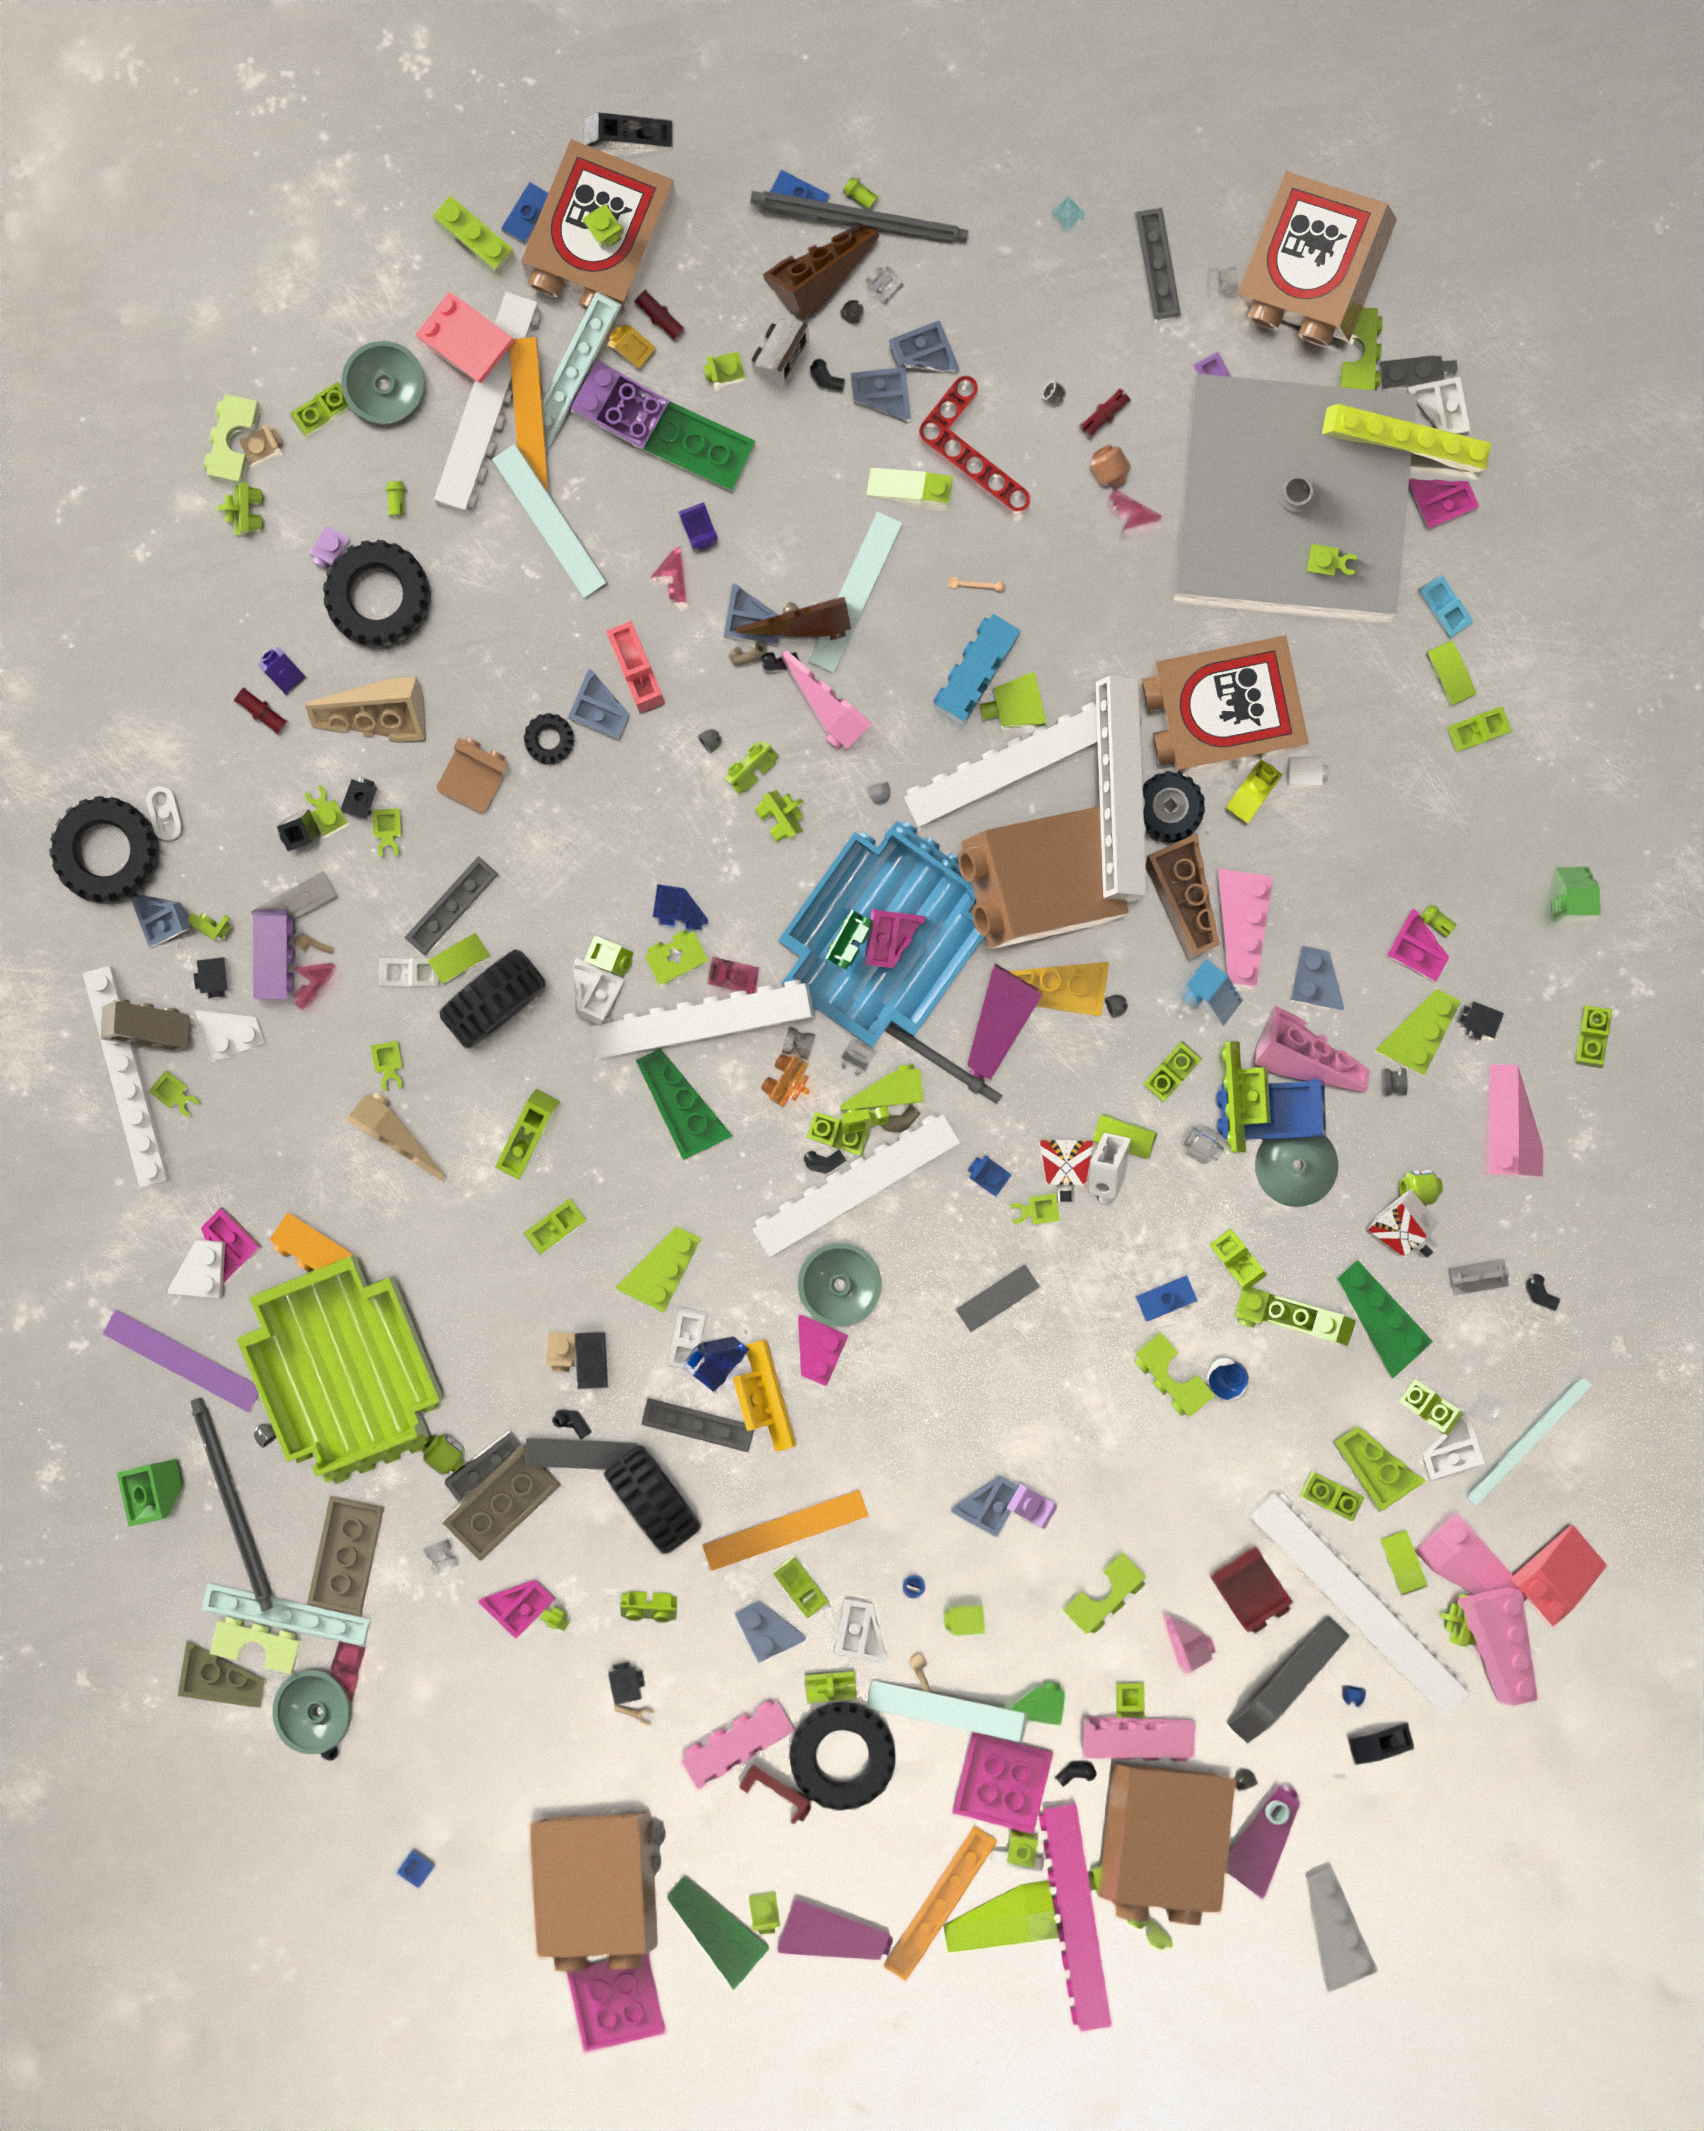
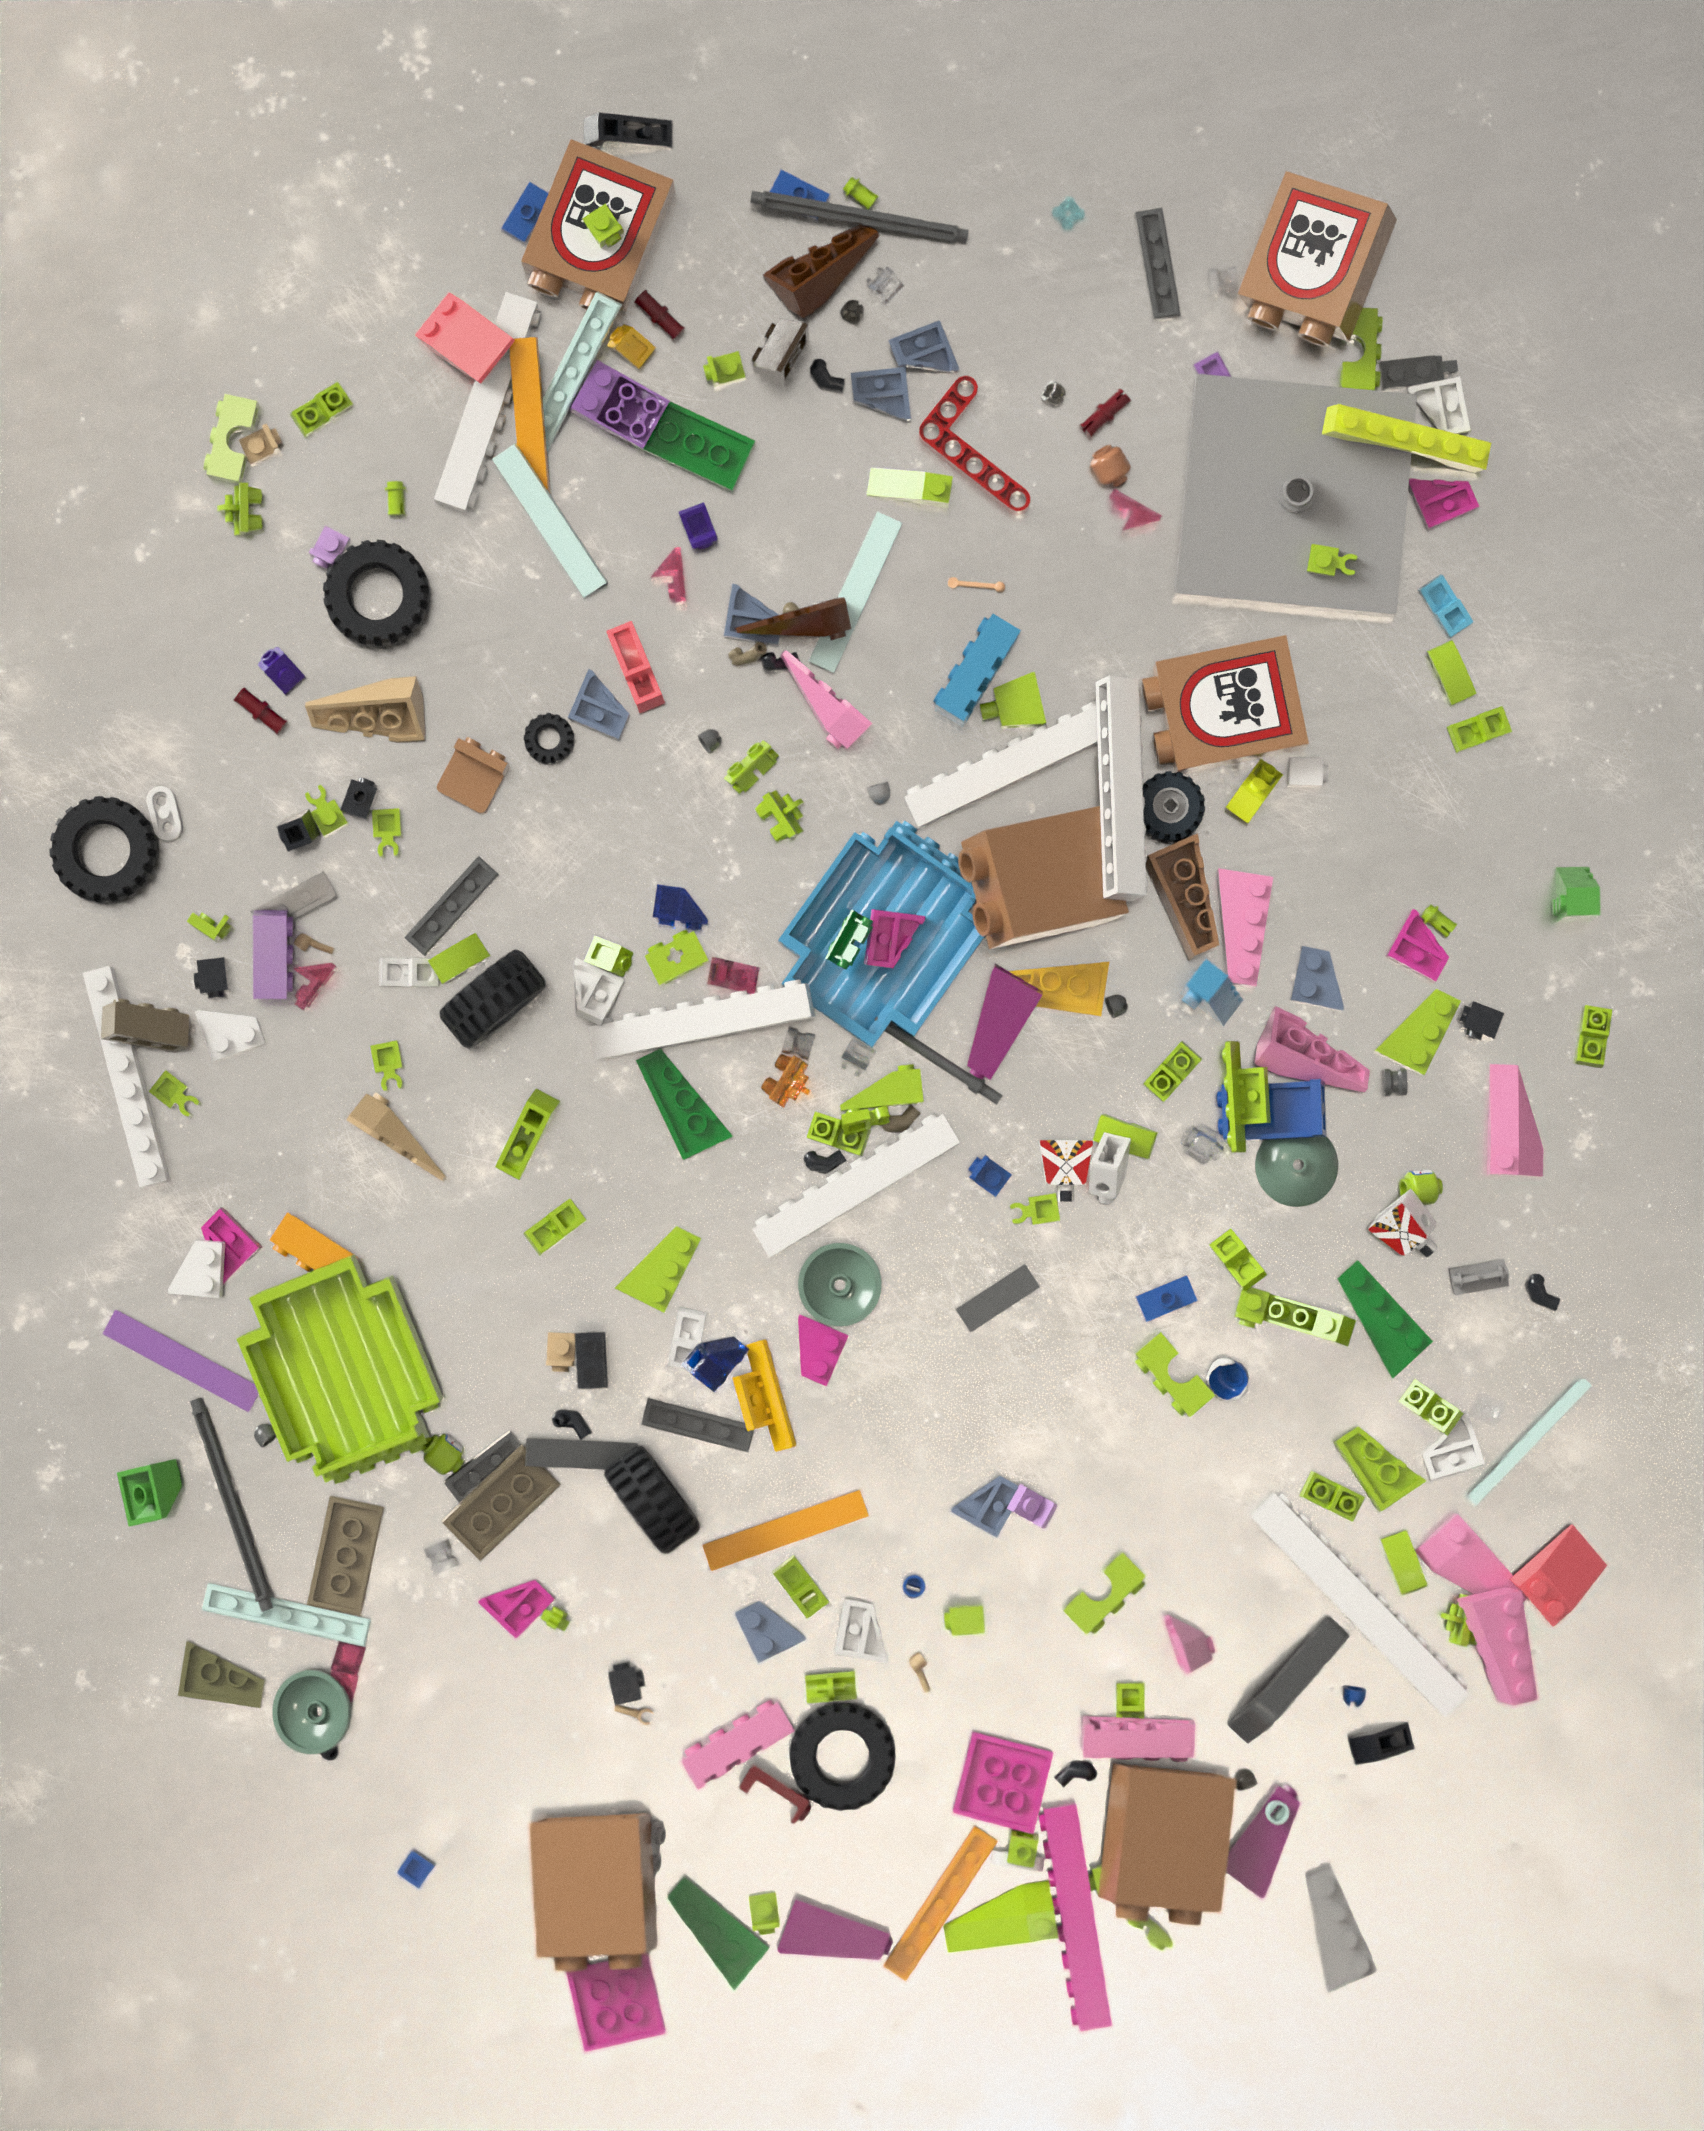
sand blue wing [131,895,190,948] -> none
yellowish green arch [210,1616,302,1674] -> none
sand green dish [341,341,424,424] -> none
lime arch [433,195,515,275] -> none
lime hinge [620,1591,678,1623] -> none
light aqua tile [867,1681,1028,1742] -> none
bright green slope [1005,1681,1066,1726] -> none
dark red panel [1209,1546,1293,1634] -> none

